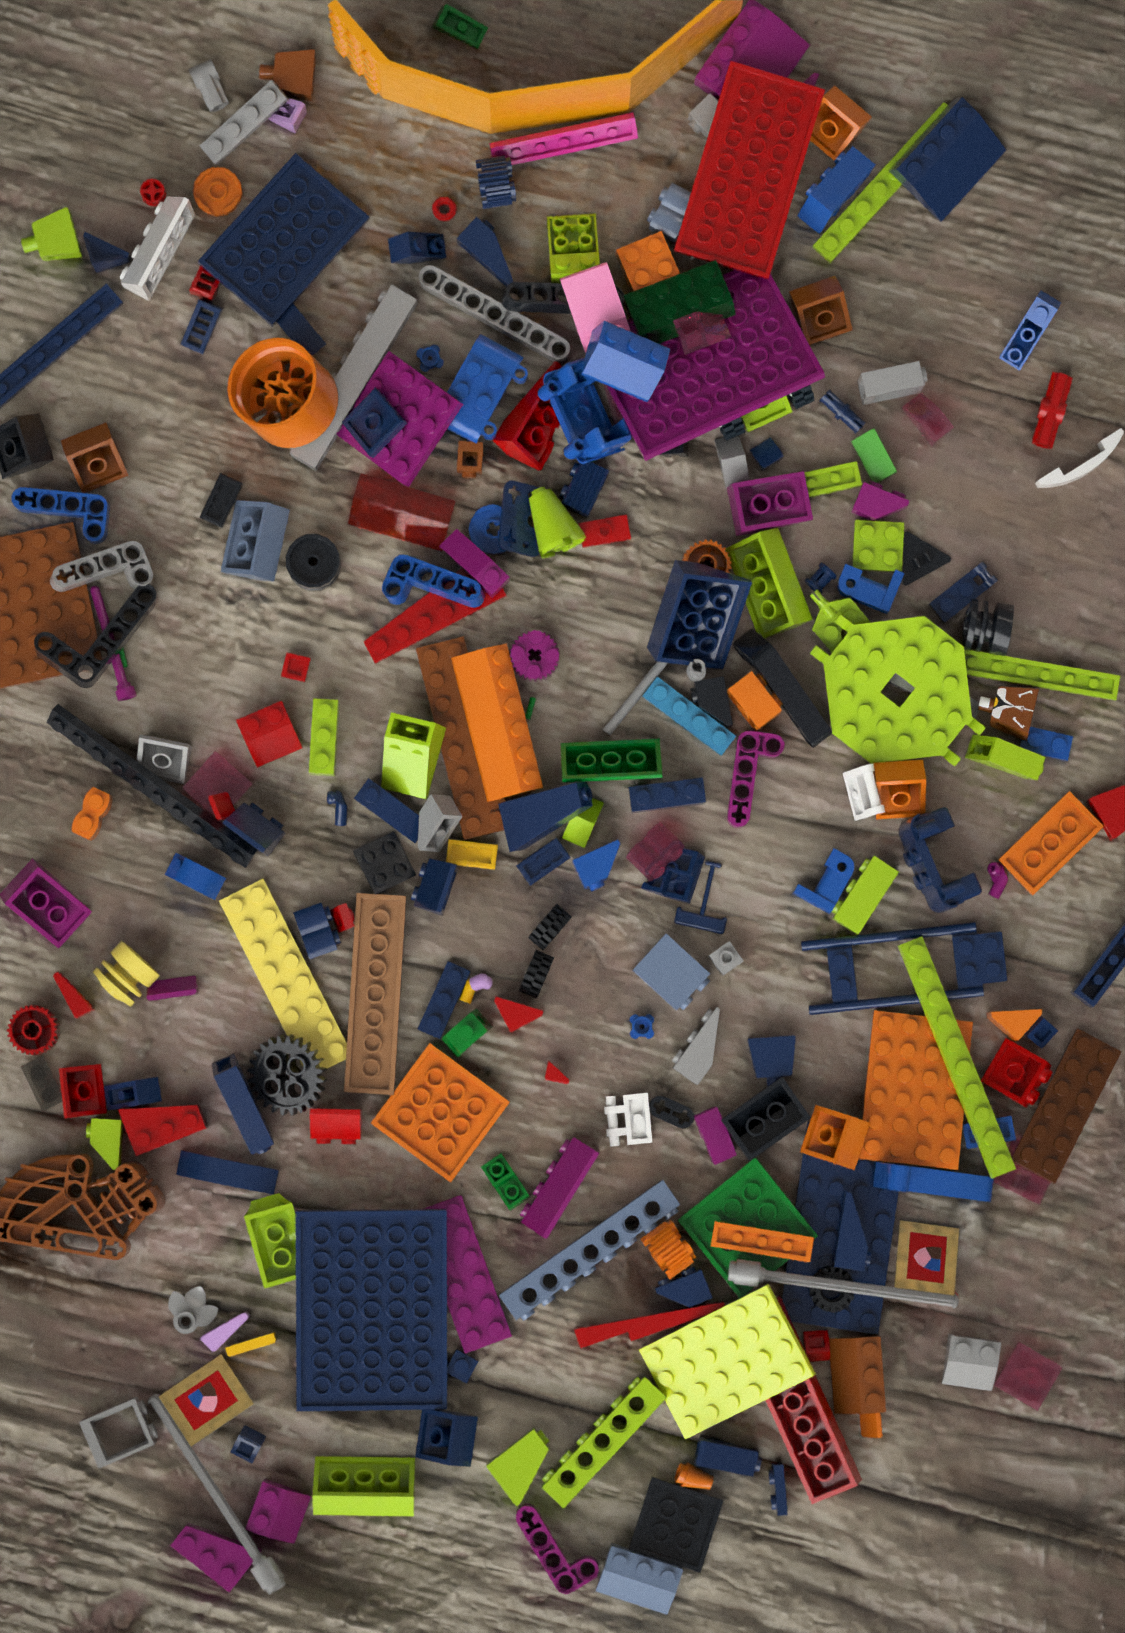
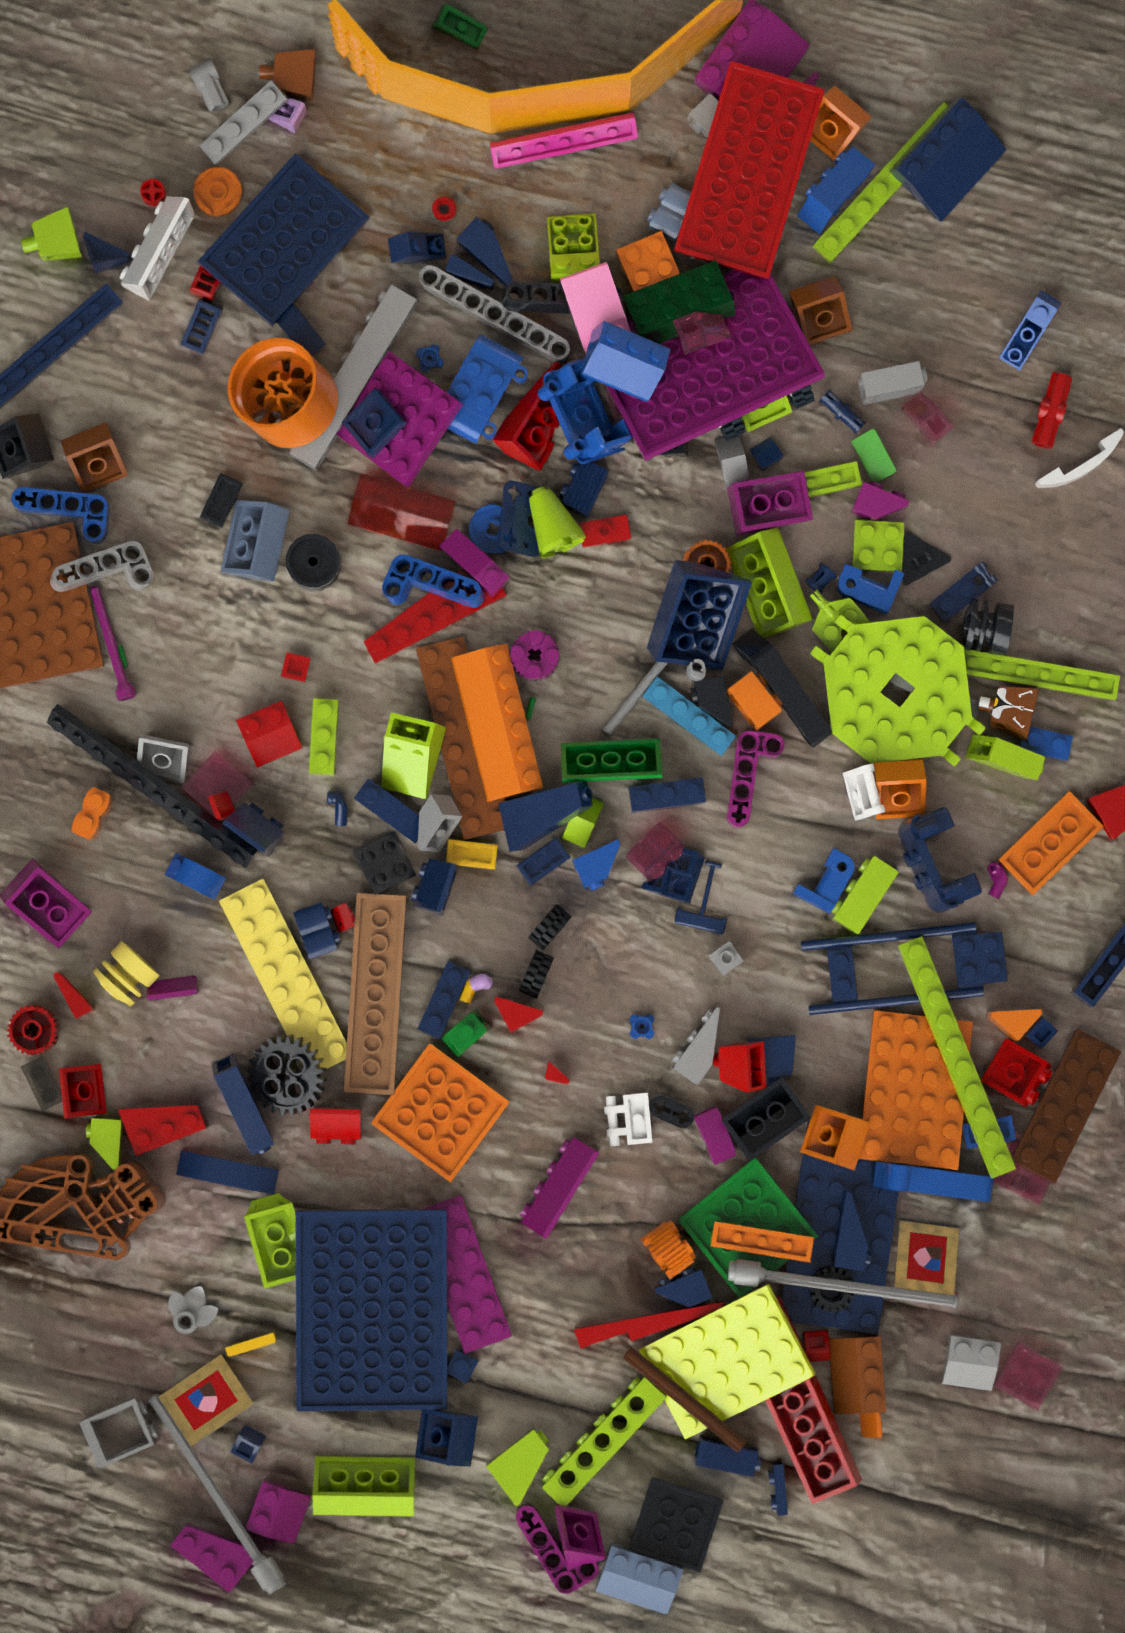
black beam [34,584,157,688] -> none
dark blue slope [104,1077,162,1111] -> none
lavender slope [200,1311,250,1352] -> none
dark orange brick [457,441,484,479] -> none
dark blue brick [475,155,516,209] -> none
green slope [481,1153,530,1211] -> none
sand blue brick [499,1179,680,1321] -> none
sand blue brick [632,933,710,1011] -> none
orange cone [675,1462,714,1490] -> none
none -> dark blue slope [445,253,494,290]
none -> magenta slope [555,1505,606,1568]
none -> reddish brown axle [623,1347,746,1452]
none -> red torso [713,1041,766,1093]

